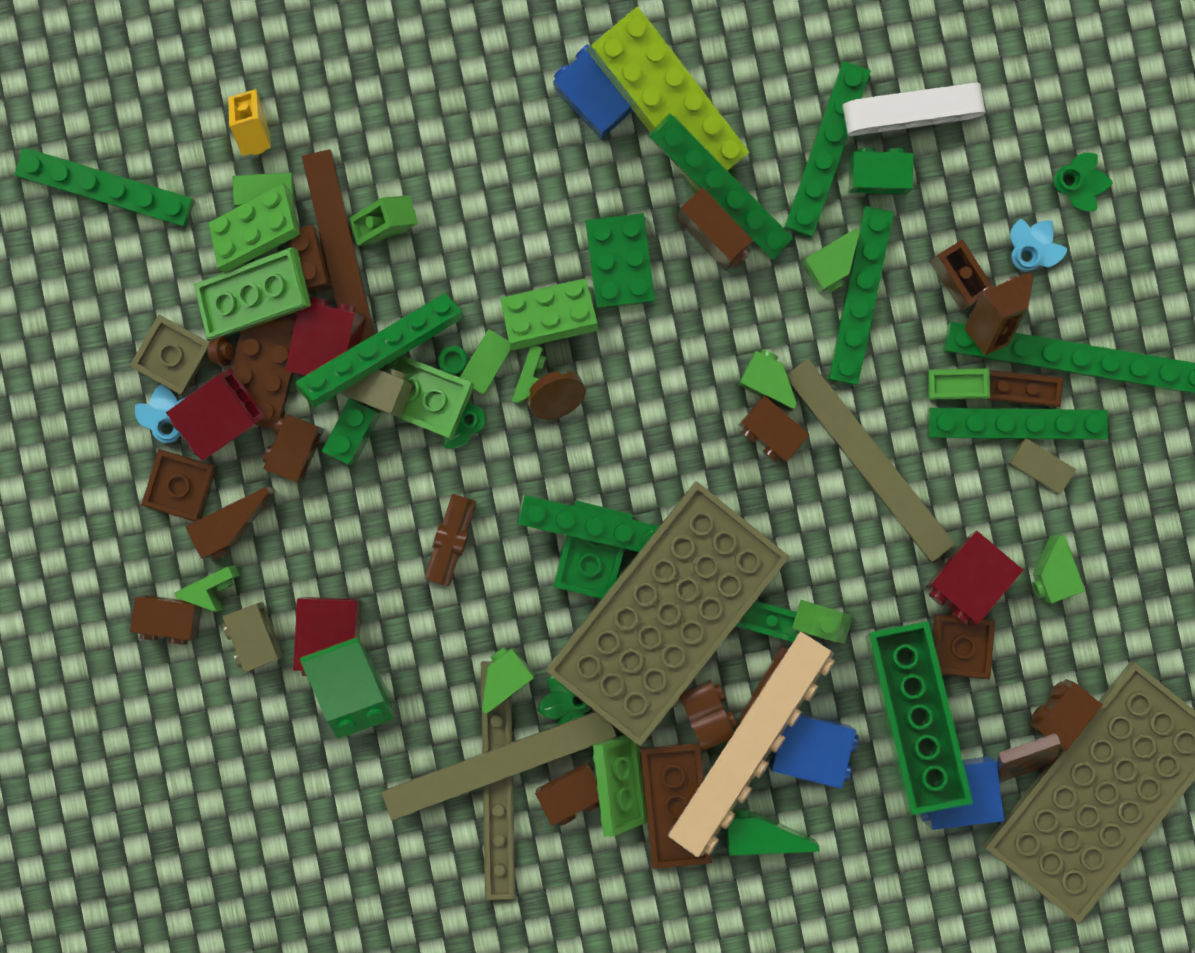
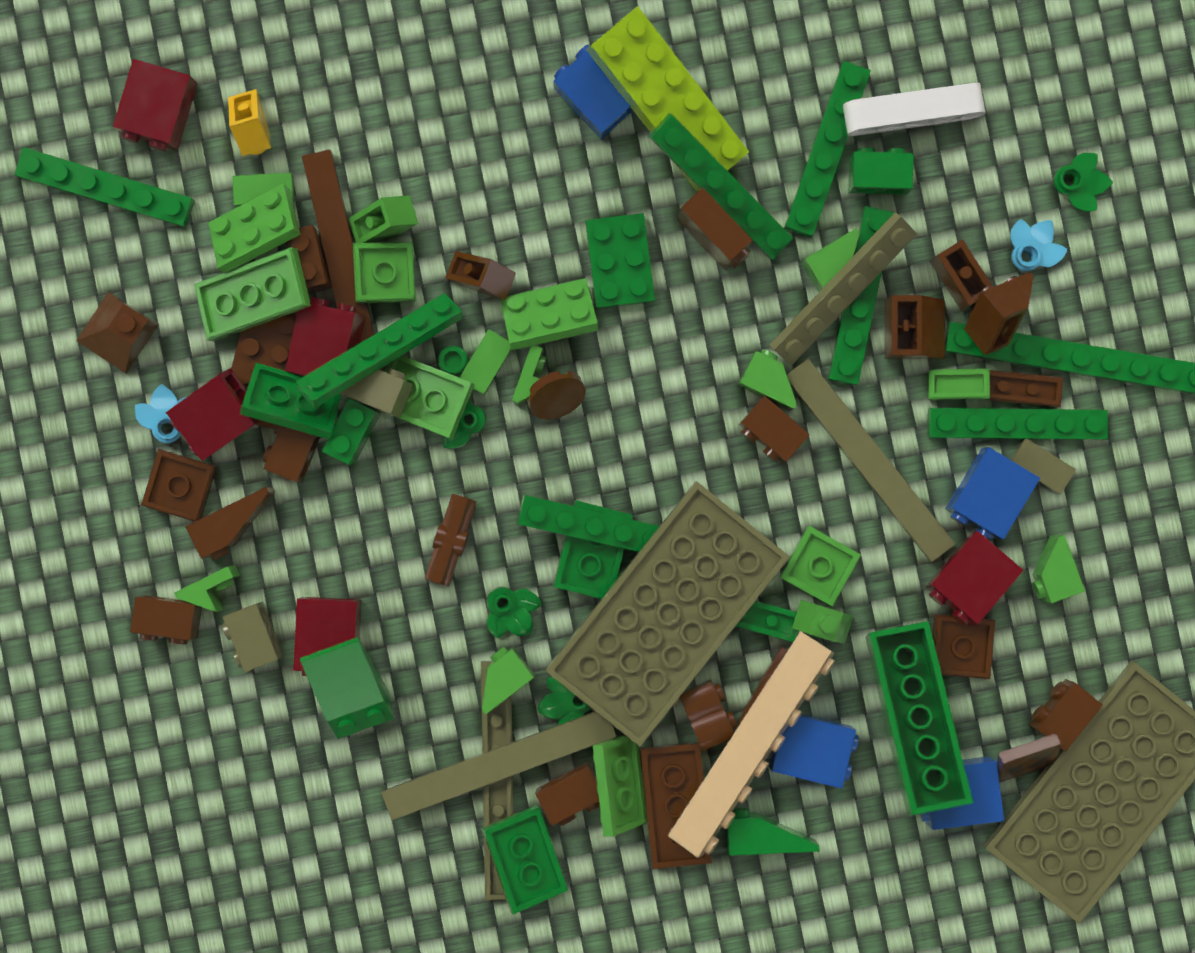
olive plate [130,315,210,396] -> none
reddish brown plate [208,337,234,366] -> none
none -> reddish brown slope [76,292,159,373]
none -> dark red brick [112,59,198,152]
none -> green plate [240,363,341,440]
none -> bright green tile [353,242,416,304]
none -> reddish brown slope [445,251,516,300]
none -> green plate [482,805,568,915]
none -> green plate [486,587,542,639]
none -> olive plate [770,212,917,366]
none -> bright green plate [779,525,861,606]
none -> reddish brown slope [885,295,945,359]
none -> blue brick [945,447,1040,541]

